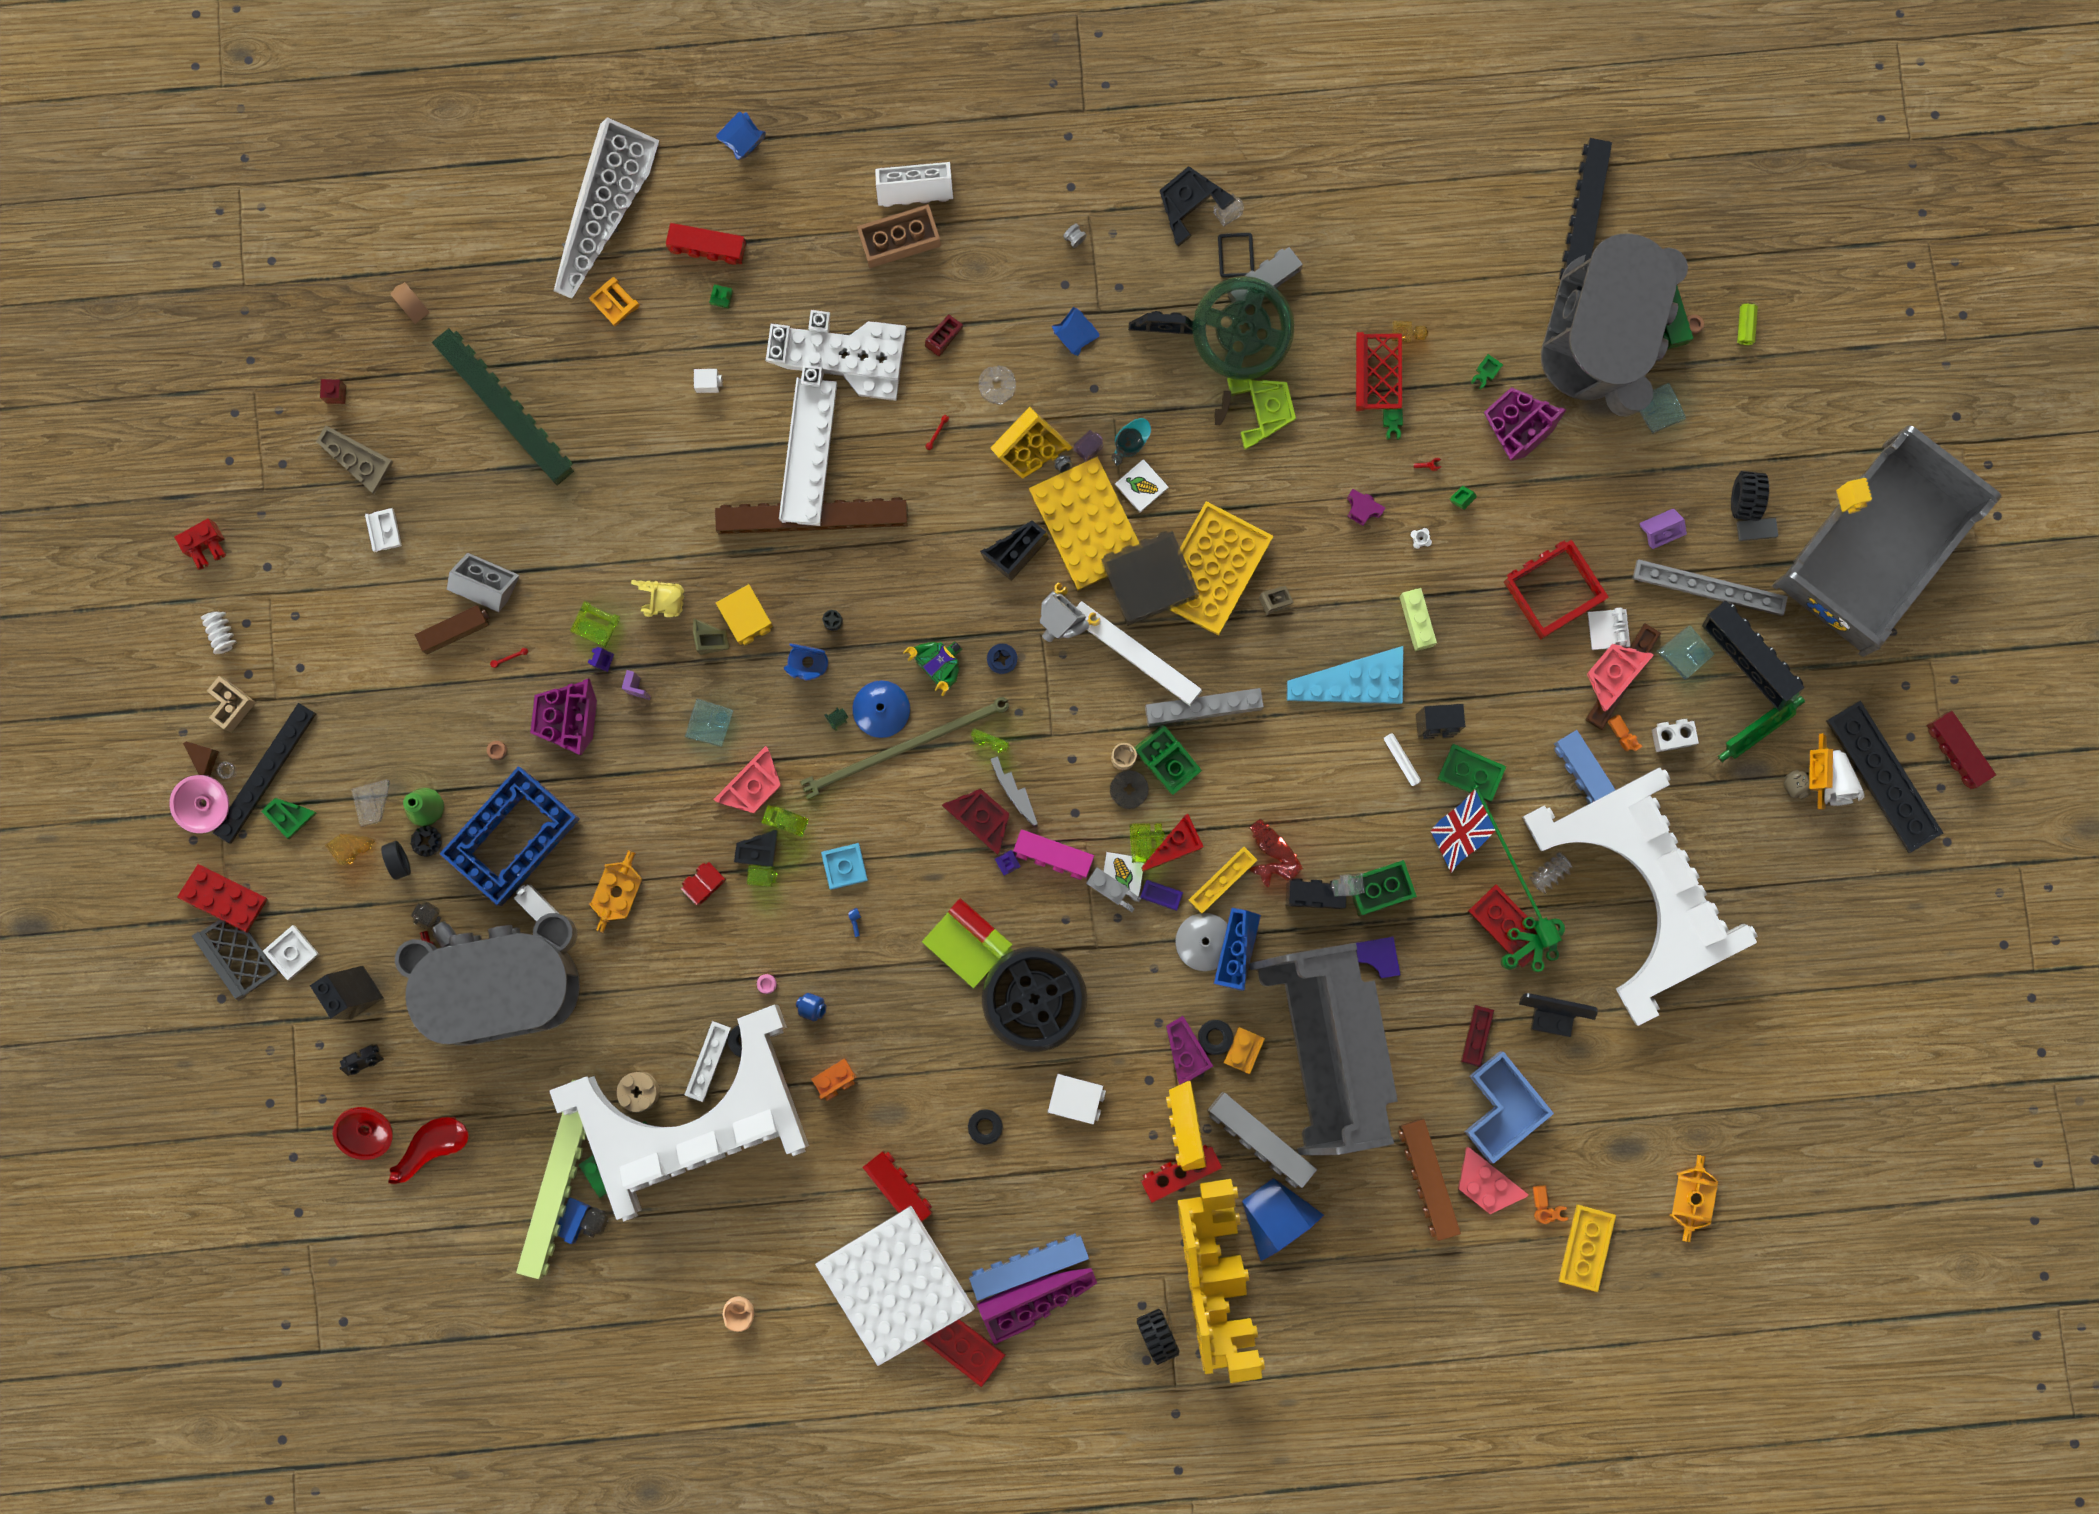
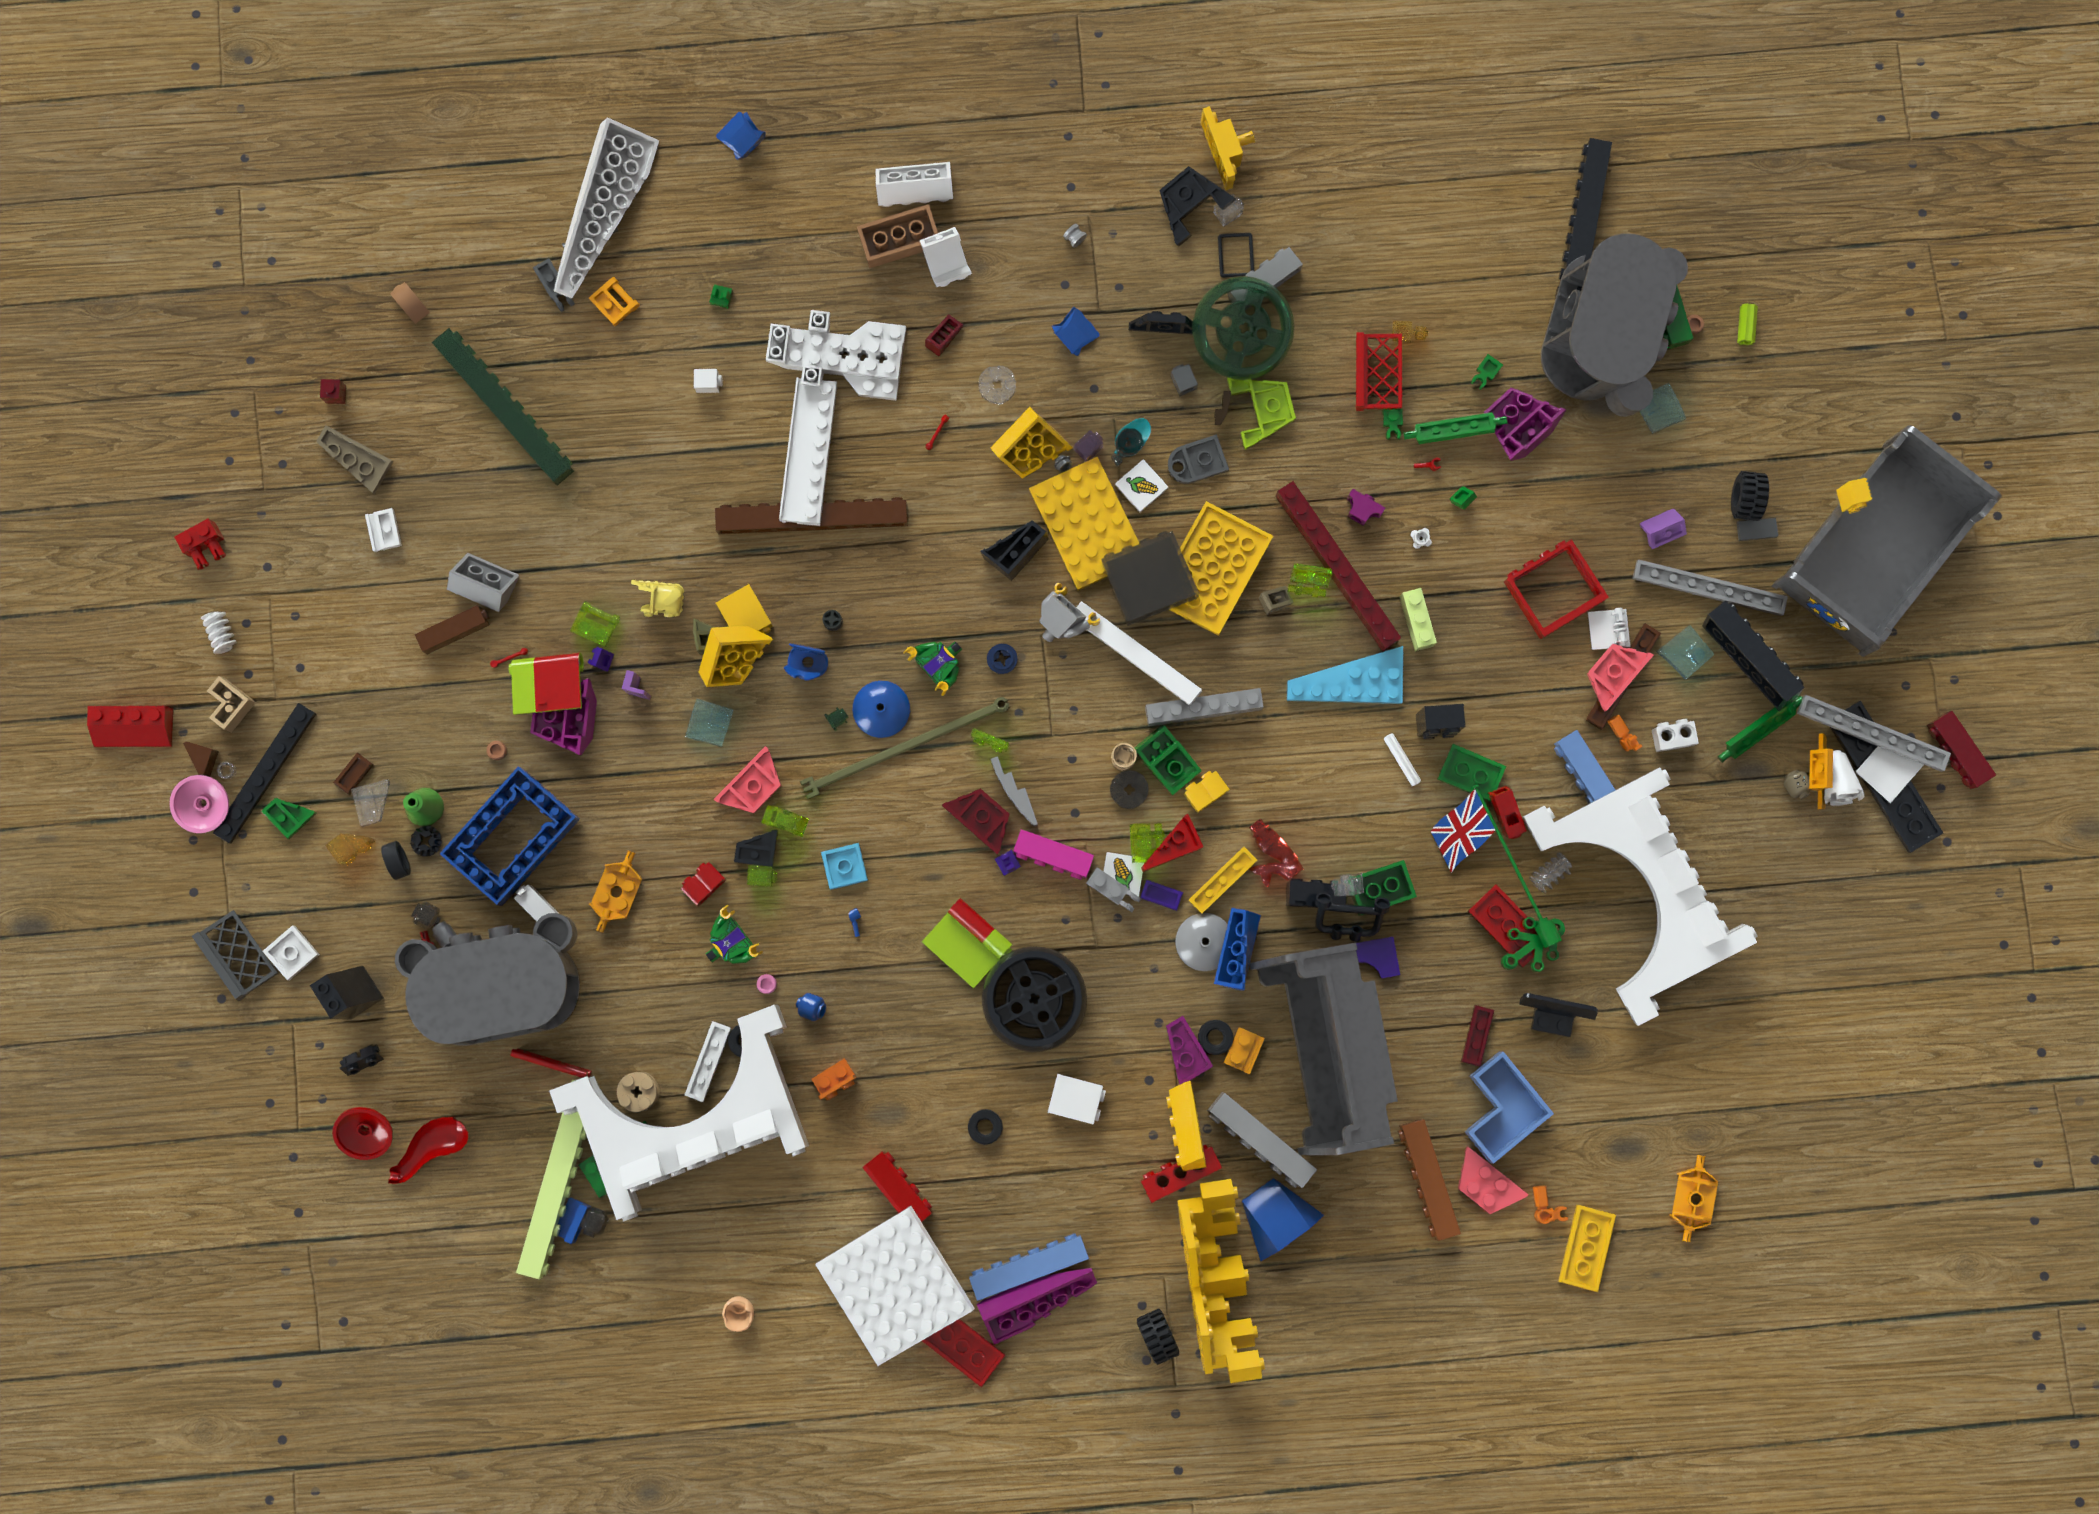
red plate [177,864,268,933] -> none
red brick [666,223,746,265] -> none
none -> red slope [87,706,173,747]
none -> reddish brown tile [333,752,374,795]
none -> red door [509,653,584,715]
none -> red bar [510,1048,592,1078]
none -> dark grey hinge [533,258,575,312]
none -> yellow wedge [699,626,773,687]
none -> torso [705,905,763,964]
none -> white panel [920,227,972,287]
none -> dark grey tile [1168,434,1229,484]
none -> dark grey brick [1171,364,1198,397]
none -> yellow brick [1184,771,1230,813]
none -> yellow brick [1200,106,1255,191]
none -> dark red brick [1275,481,1401,652]
none -> clear neon green plate [1287,563,1332,598]
none -> black bar [1315,893,1390,942]
none -> green plate [1403,412,1507,444]
none -> red brick [1488,786,1527,839]
none -> light grey plate [1797,695,1951,772]
none -> white sticker [1856,746,1924,803]

